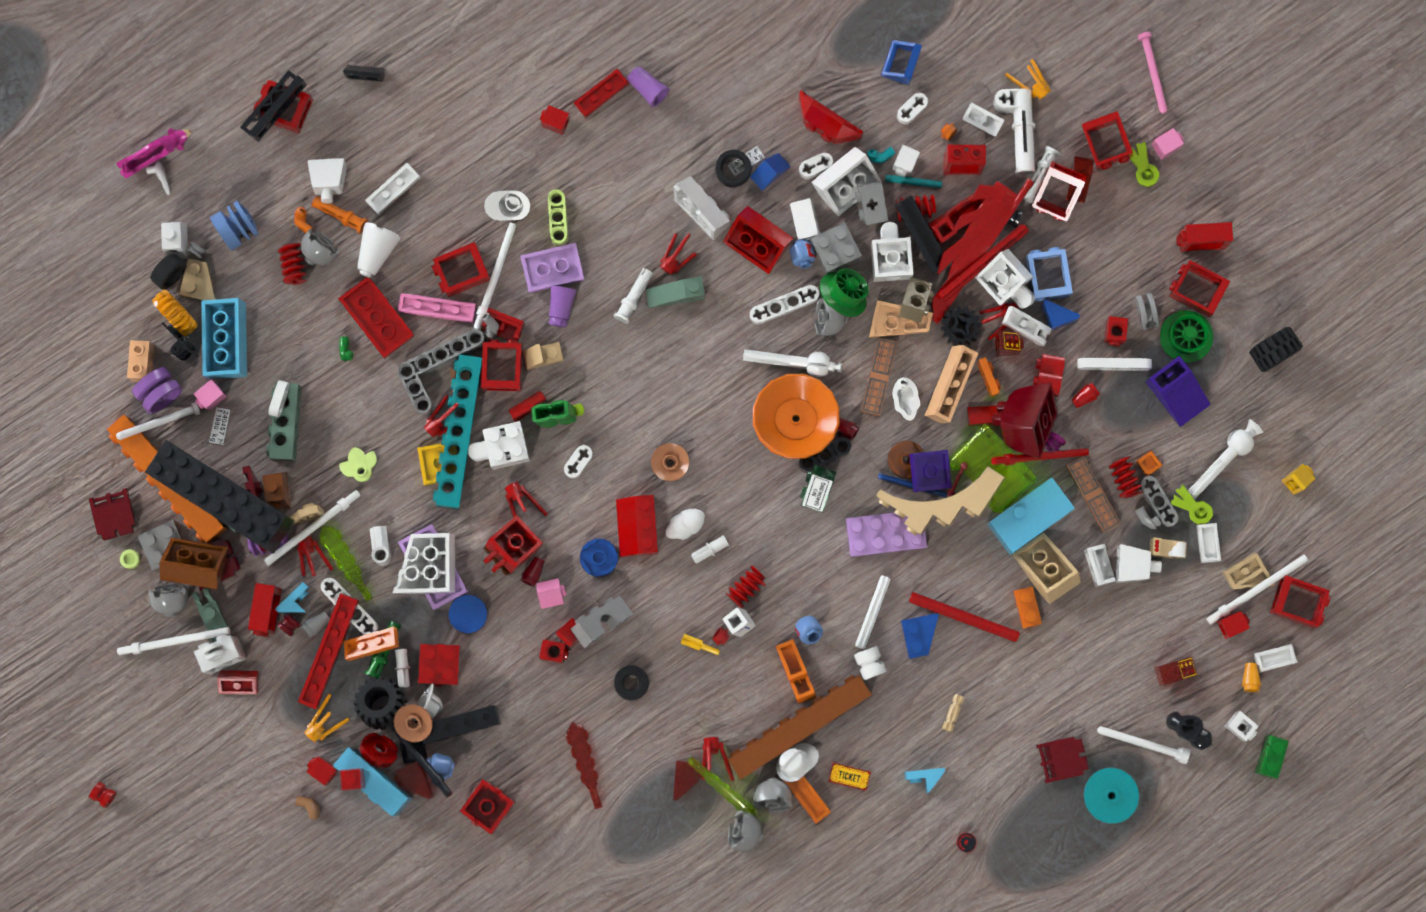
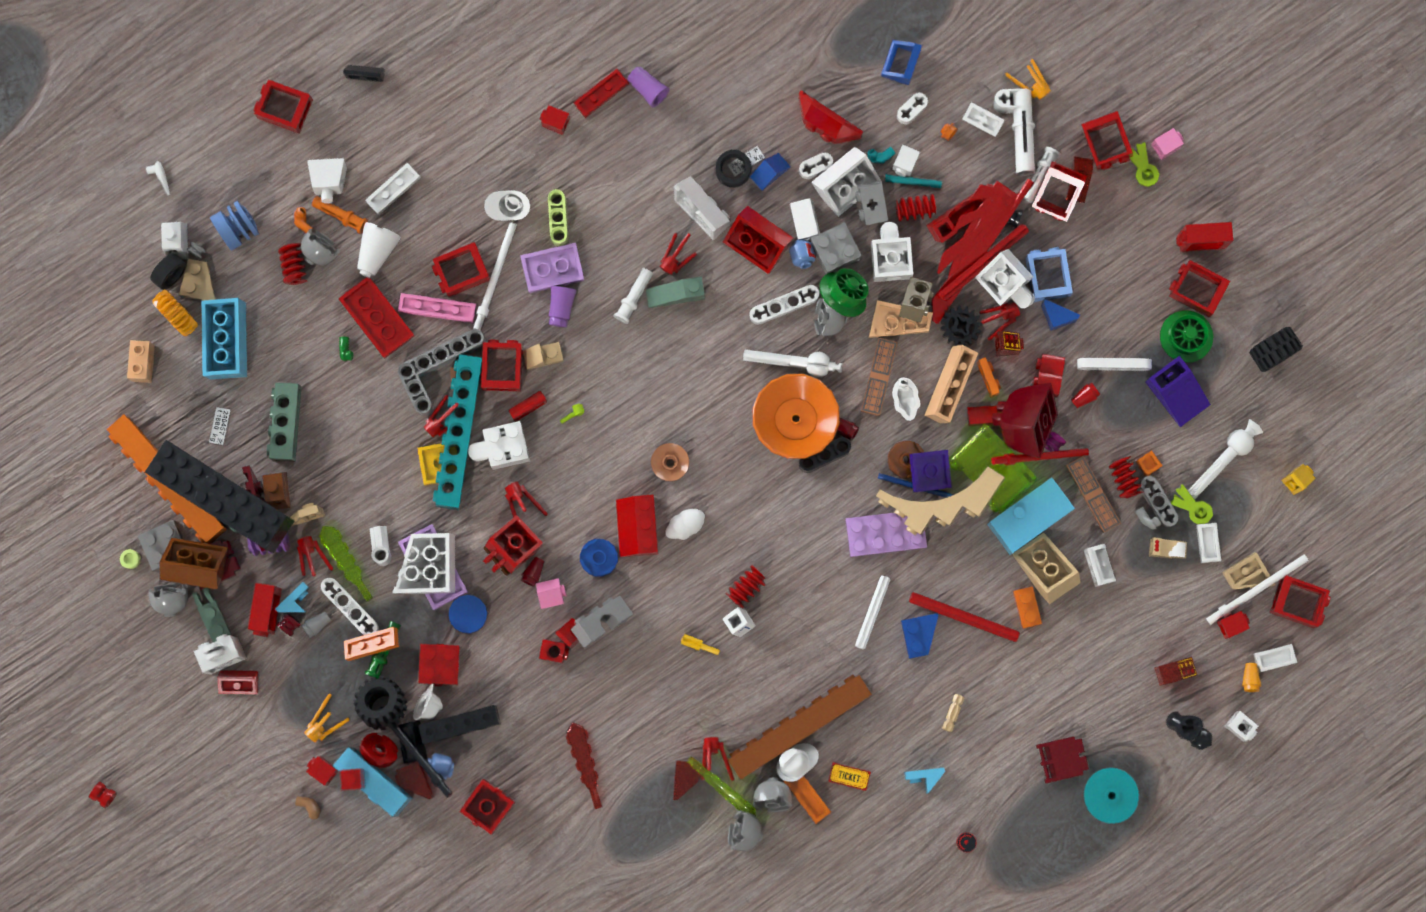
dark red plate [89,488,136,541] -> none
dark pink animal [116,128,192,179] -> none
white bar [116,402,200,440] -> none
white bar [117,627,231,656] -> none
medium lavender wheel [132,367,183,414] -> none
black hinge [162,322,197,361] -> none
bright pink brick [194,379,227,411] -> none
black fence [240,70,307,142] -> none
white bar [264,490,361,566] -> none
white beam [269,380,290,417] -> none
red plate [298,593,359,709] -> none
yellowish green plate [339,447,377,482] -> none
nougat dish [394,704,433,742] -> none
white axle [395,649,410,688] -> none
light grey arm [481,313,499,340] -> none
red hinge [482,308,525,341] -> none
green brick [531,400,577,428] -> none
white beam [564,445,593,479] -> none
black tyre [614,665,649,701] -> none
white axle [691,535,729,563] -> none
red plate [712,627,729,645] -> none
orange slope [775,639,816,705] -> none
medium blue head [795,616,823,645] -> none
brick [800,465,837,513] -> none
white wheel [854,646,887,680] -> none
black fence [894,195,943,273] -> none
red window [943,144,986,175] -> none
dark red hinge [947,462,968,497] -> none
white plate [1002,306,1052,347] -> none
white piece [1097,726,1190,764] -> none
red brick [1104,316,1128,346] -> none
white torso [1115,544,1162,583] -> none
light grey head [1135,293,1159,330] -> none
bright pink bar [1138,32,1167,114] -> none
green brick [1255,735,1289,779] -> none

